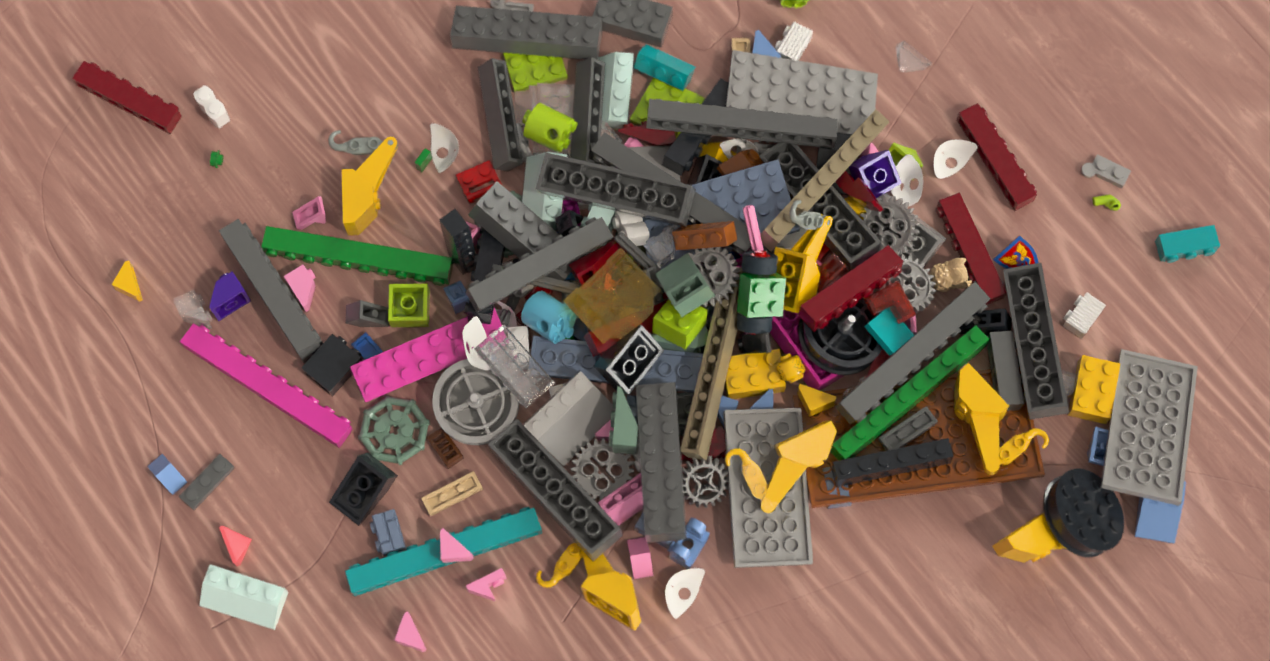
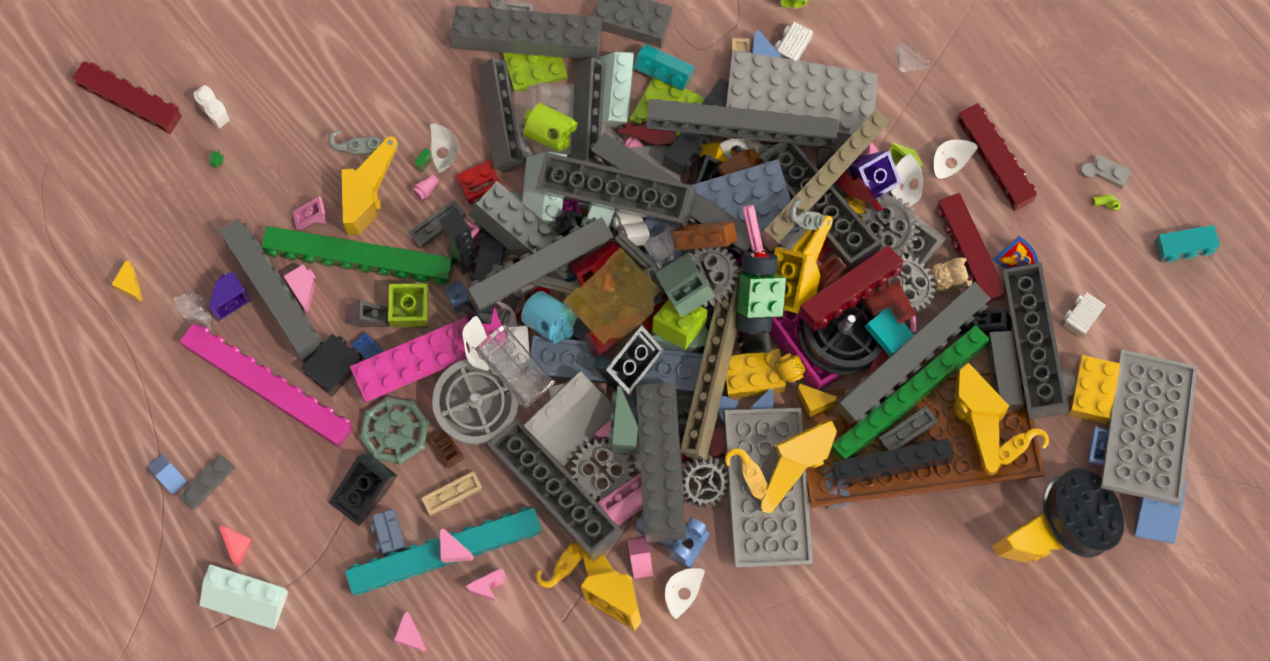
none -> dark grey plate [408,200,466,248]
none -> bright pink cone [412,175,439,201]

